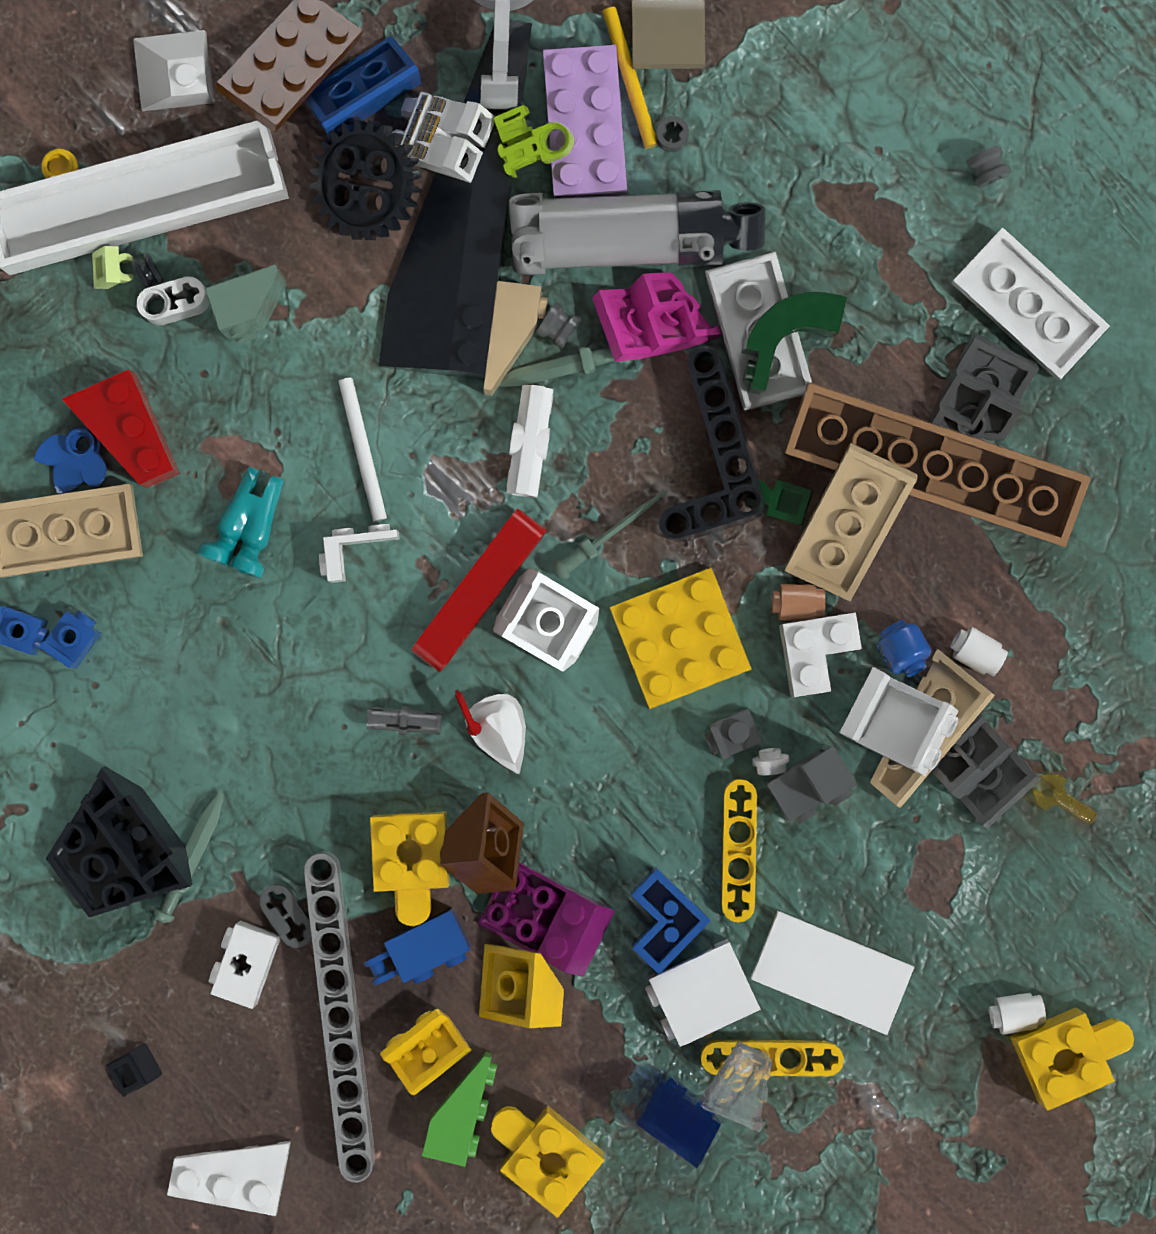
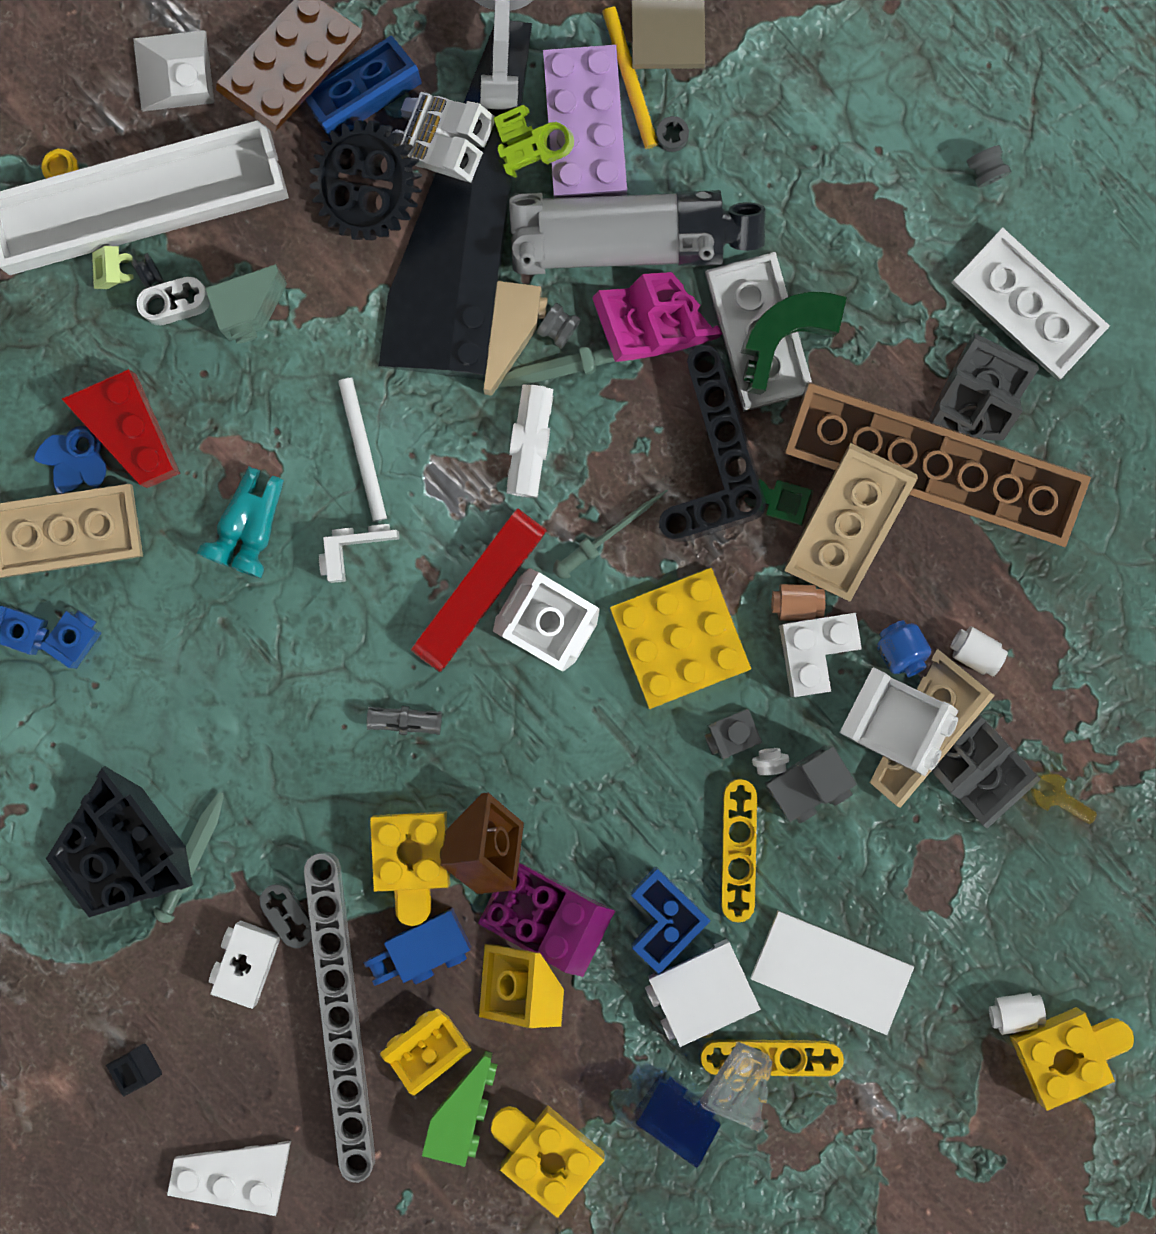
white piece [455,689,526,774] -> none

